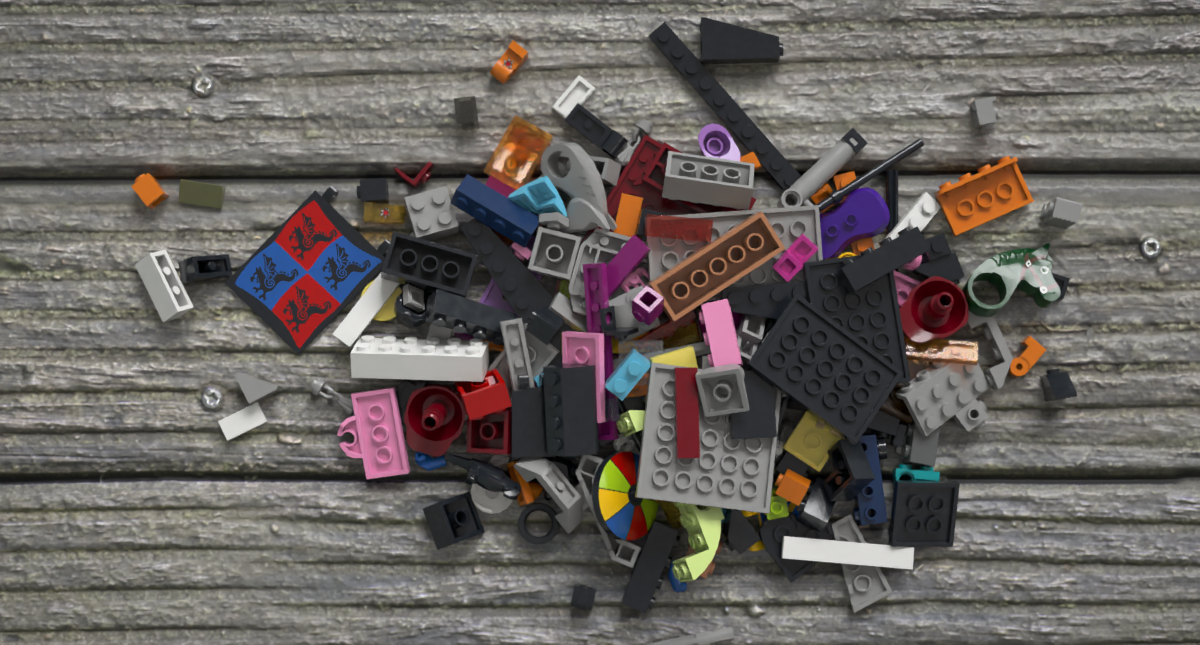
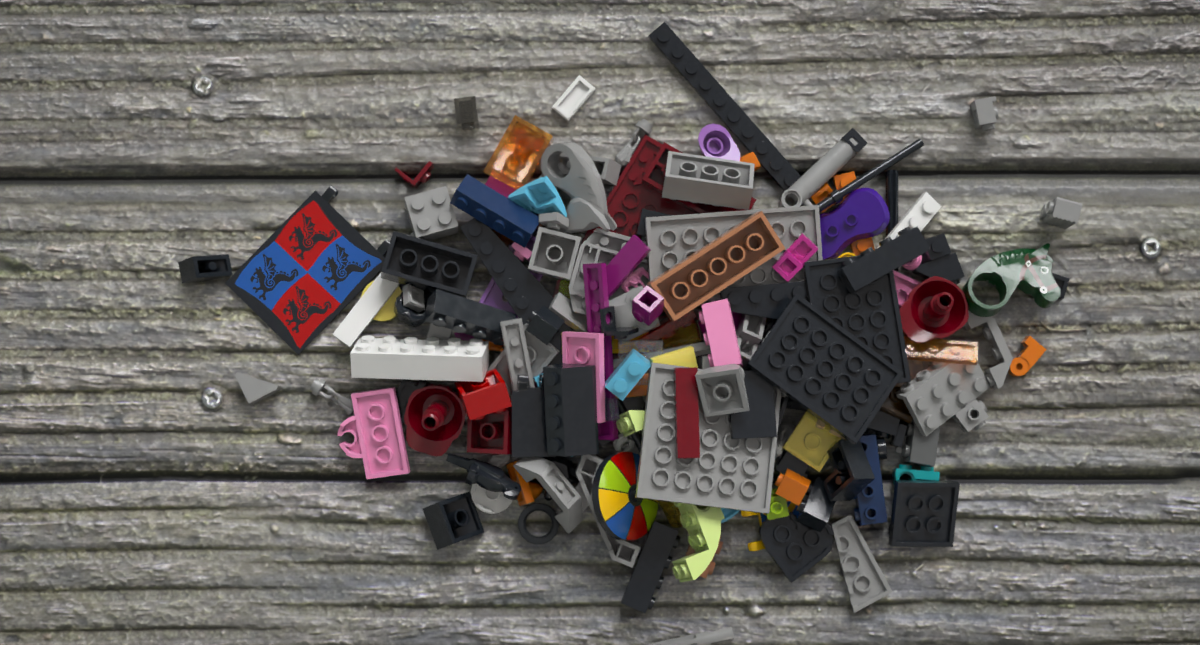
orange brick [131,173,169,209] -> none
white brick [135,250,194,322] -> none
olive slope [179,179,225,209] -> none
white tile [218,402,268,441] -> none
black brick [357,178,389,204] -> none
clear yellow leg [363,202,405,225] -> none
blue arm [415,452,447,471] -> none
orange leg [490,40,529,84] -> none
black plate [564,103,628,159] -> none
black brick [570,584,596,610] -> none
orange tile [613,193,643,237] -> none
clear red plate [644,214,713,242] -> none
blue arm [668,560,687,593] -> none
black slope [700,17,783,65] -> none
black slope [723,509,761,555] -> none
white tile [781,536,914,570] -> none
orange bracket [935,156,1034,237] -> none
black slope [1040,369,1077,402] -> none

